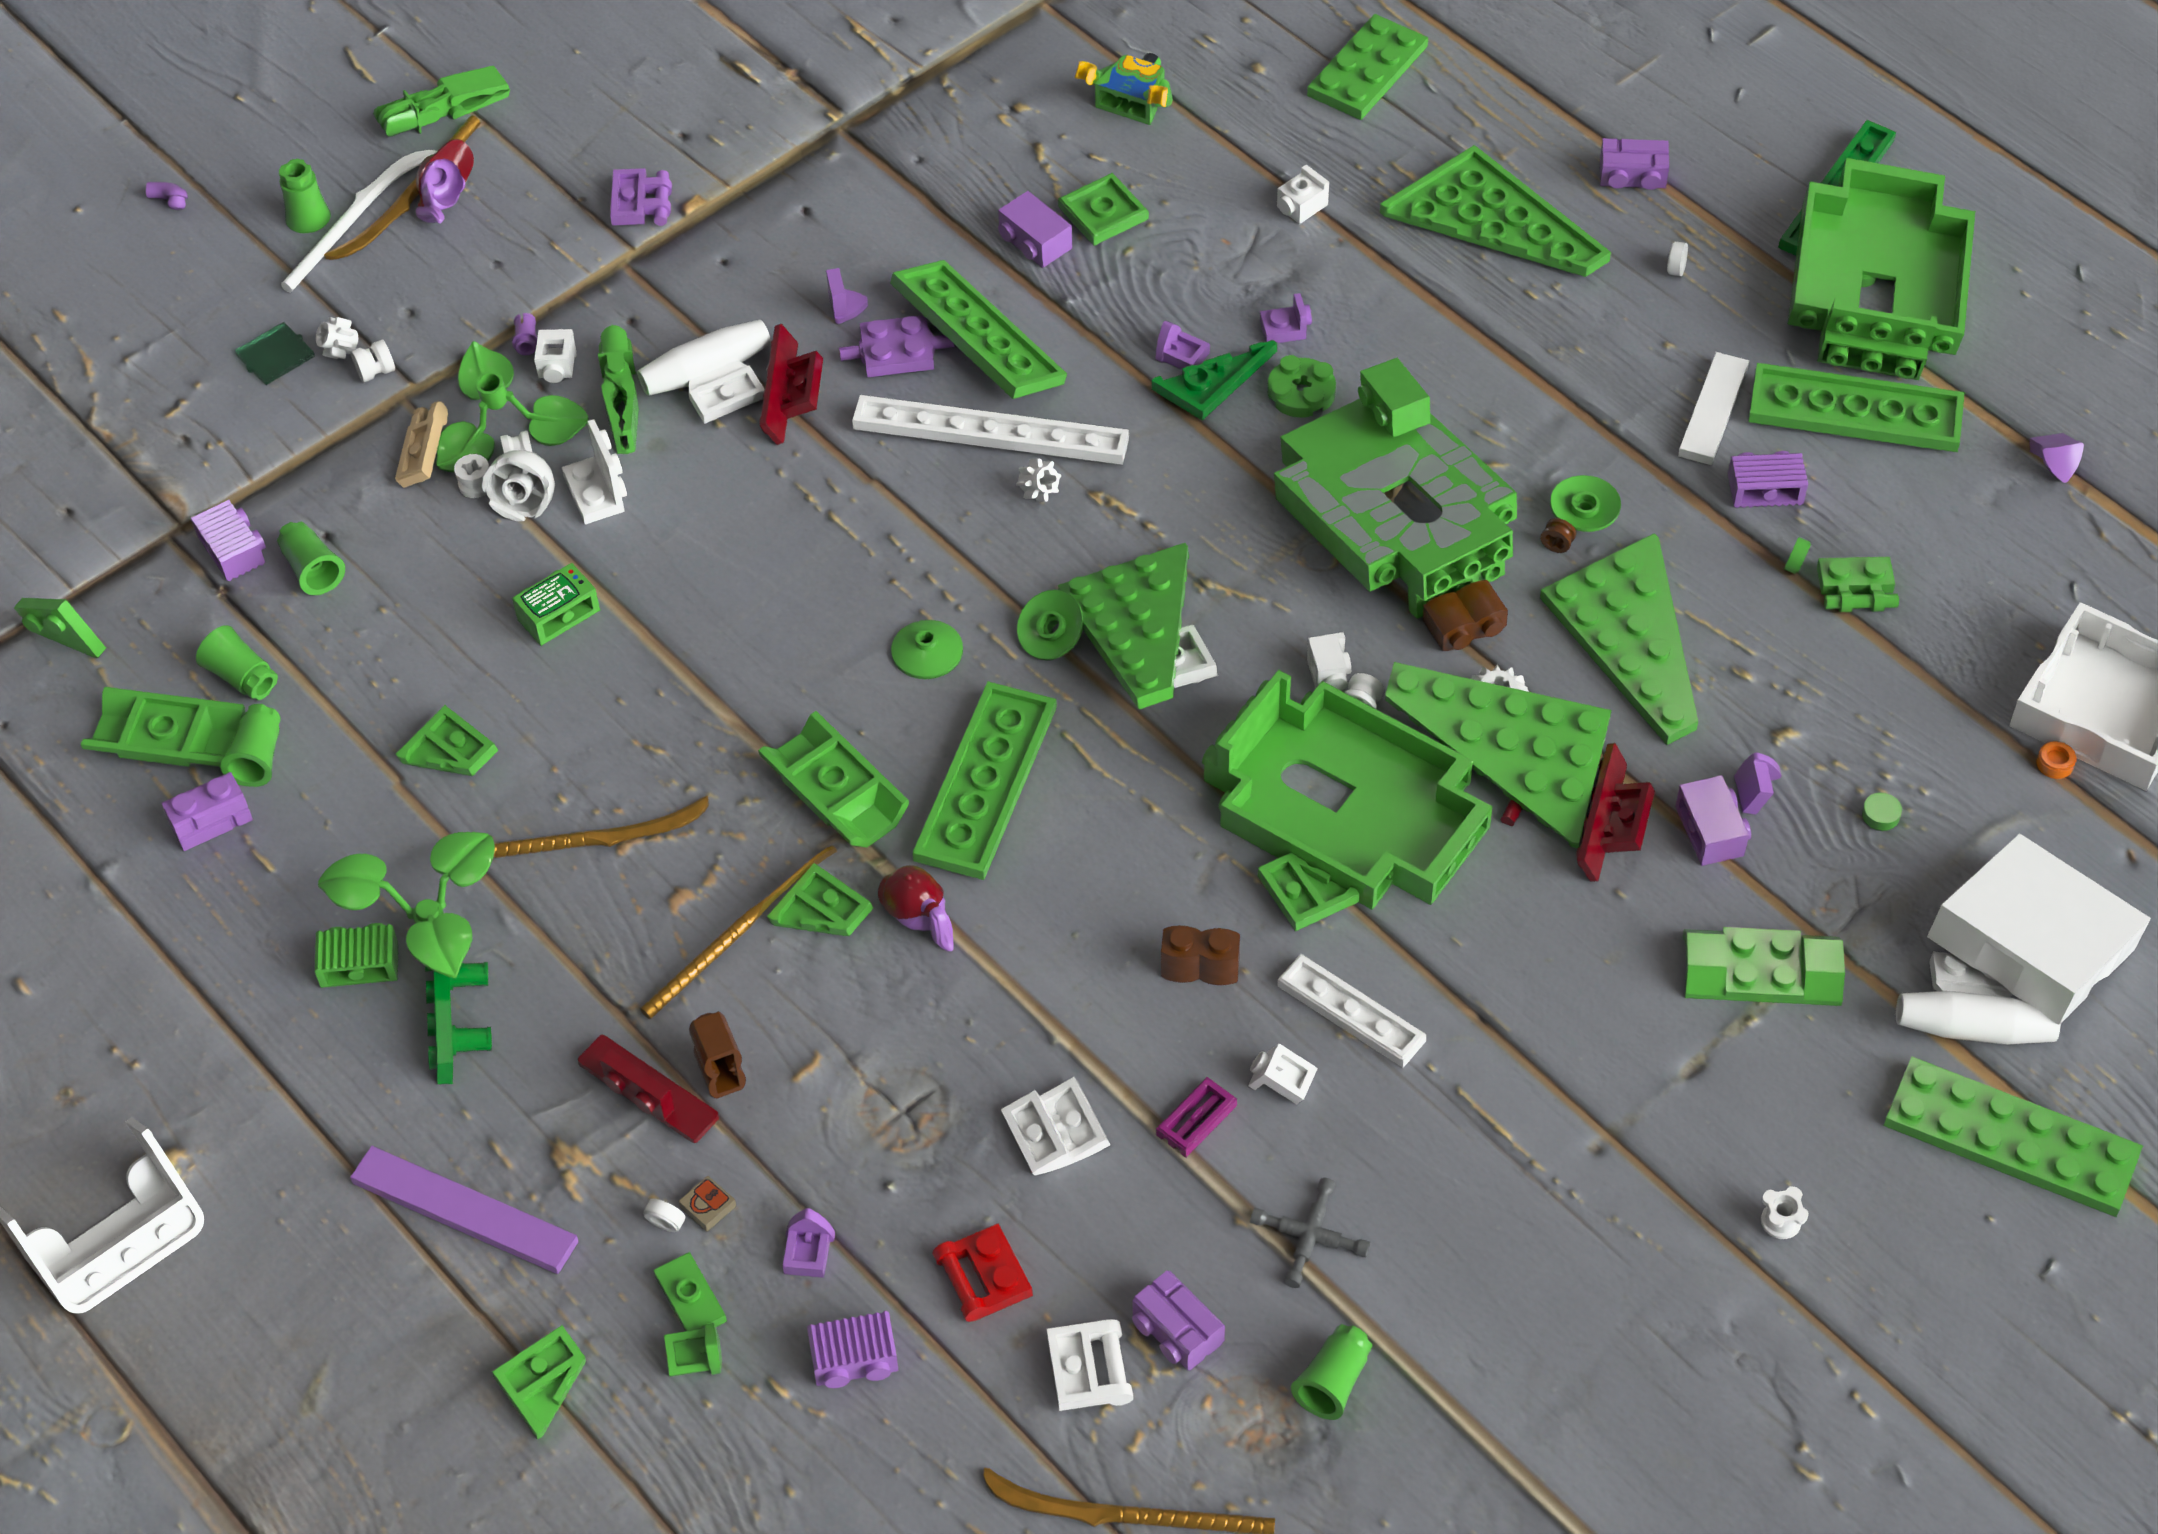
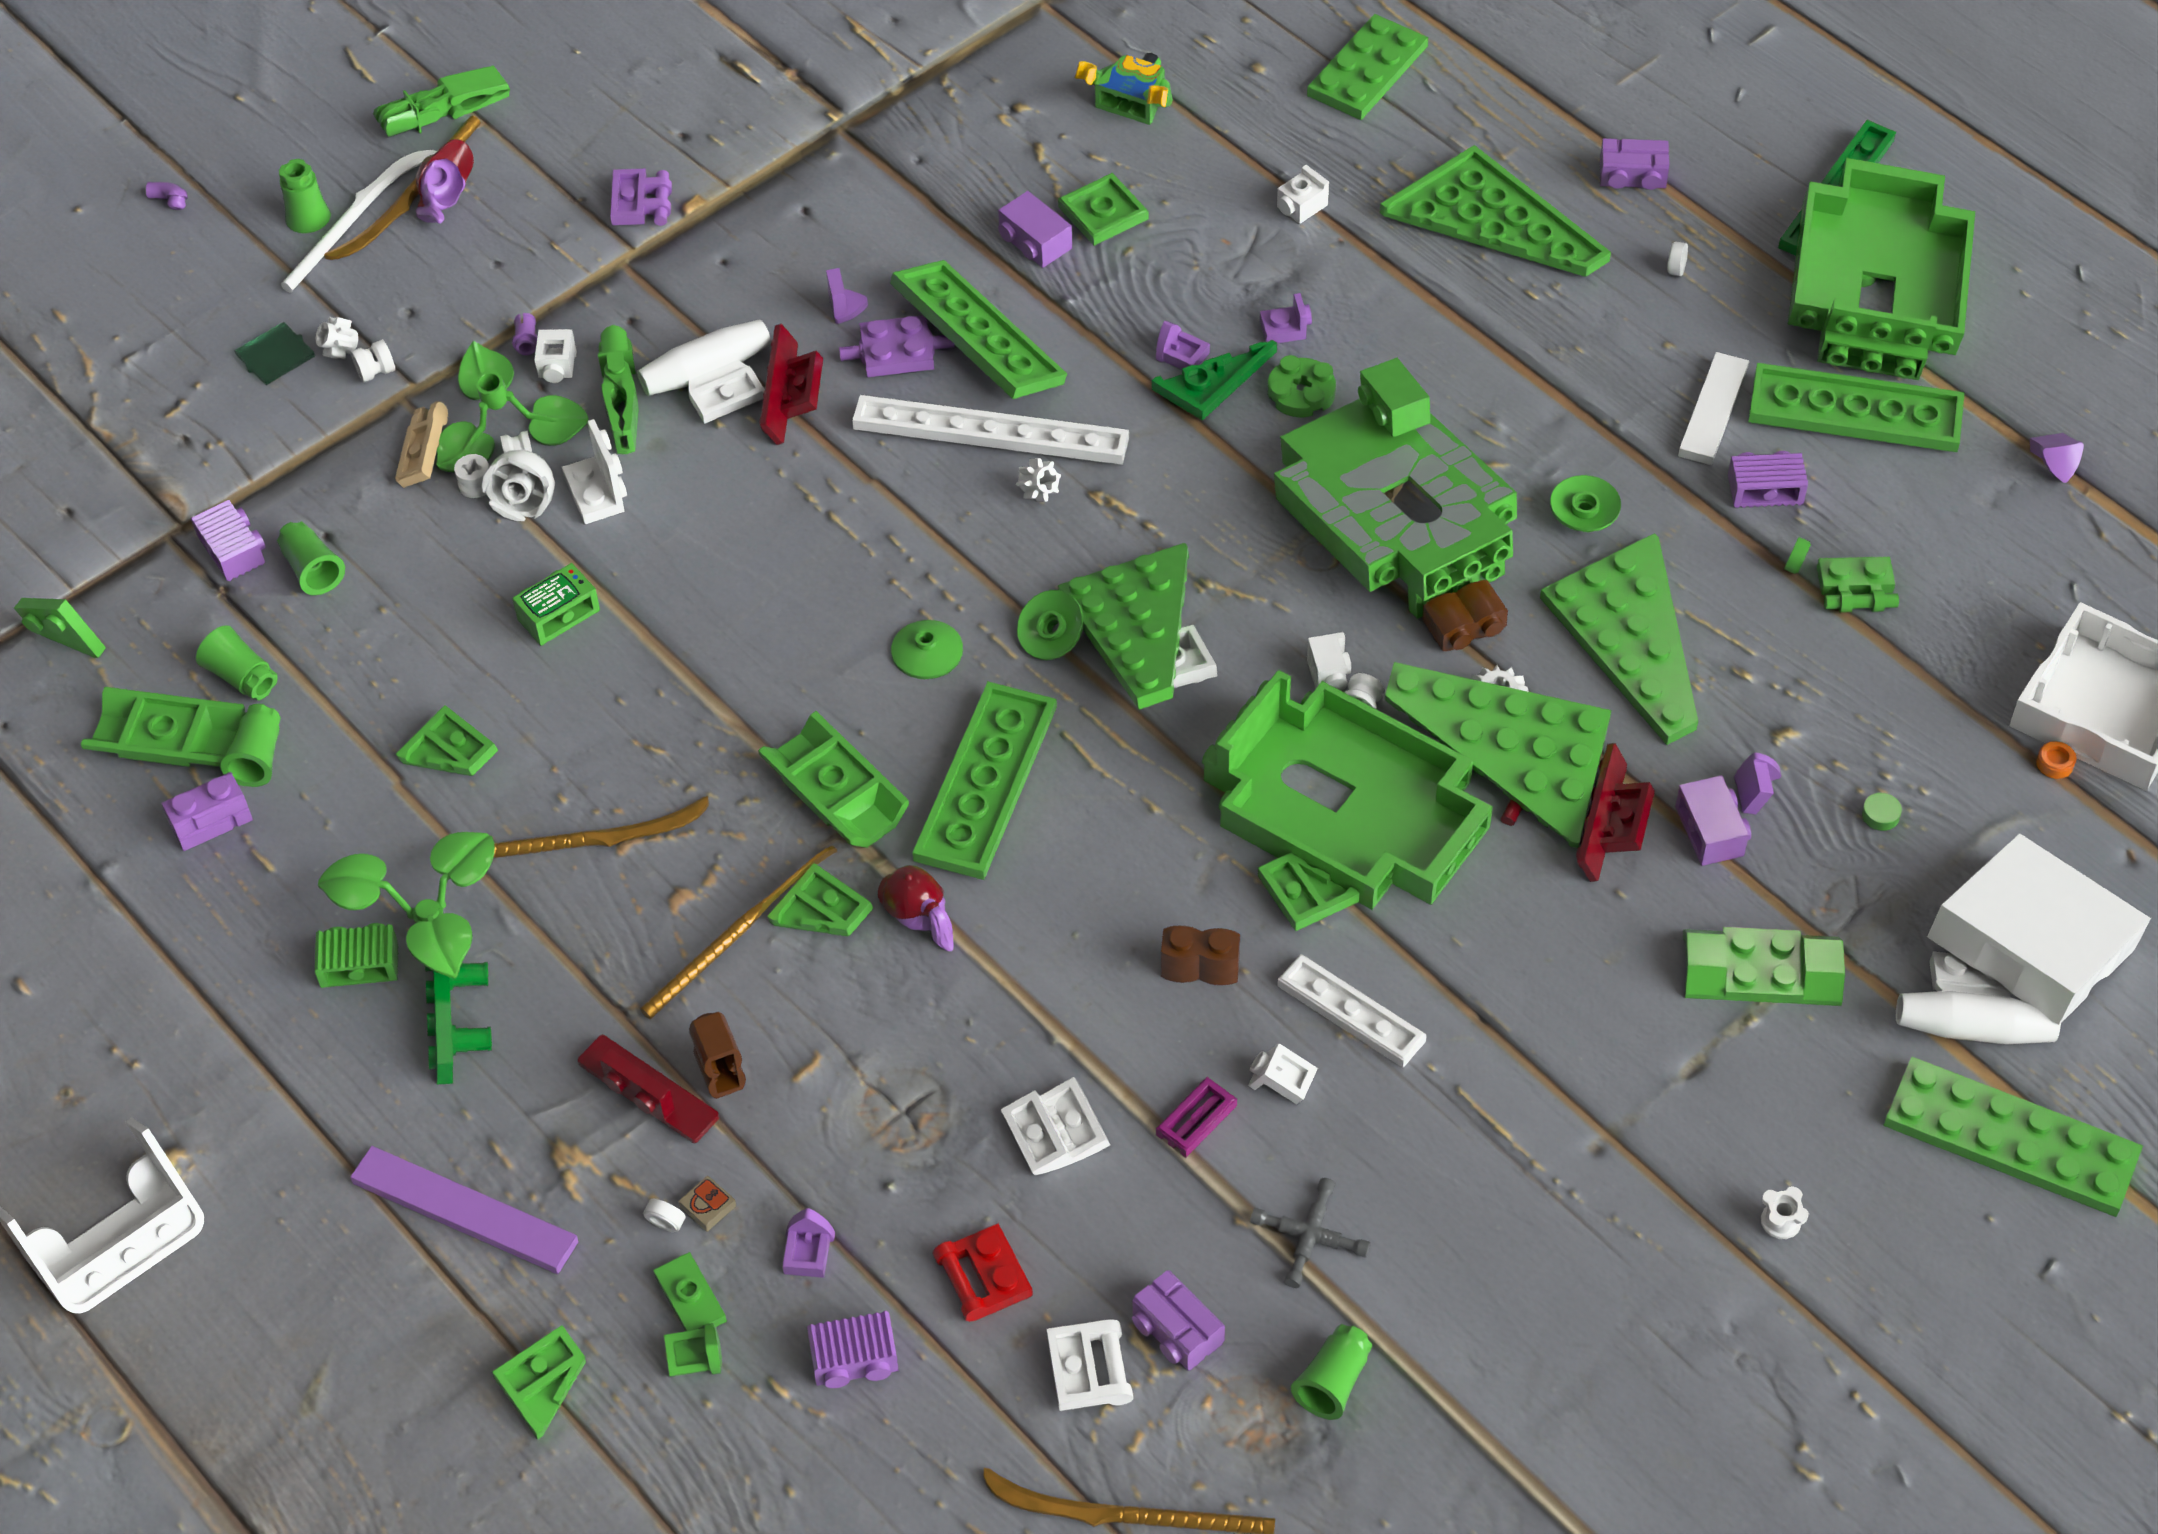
reddish brown bush [1540,518,1576,553] -> none

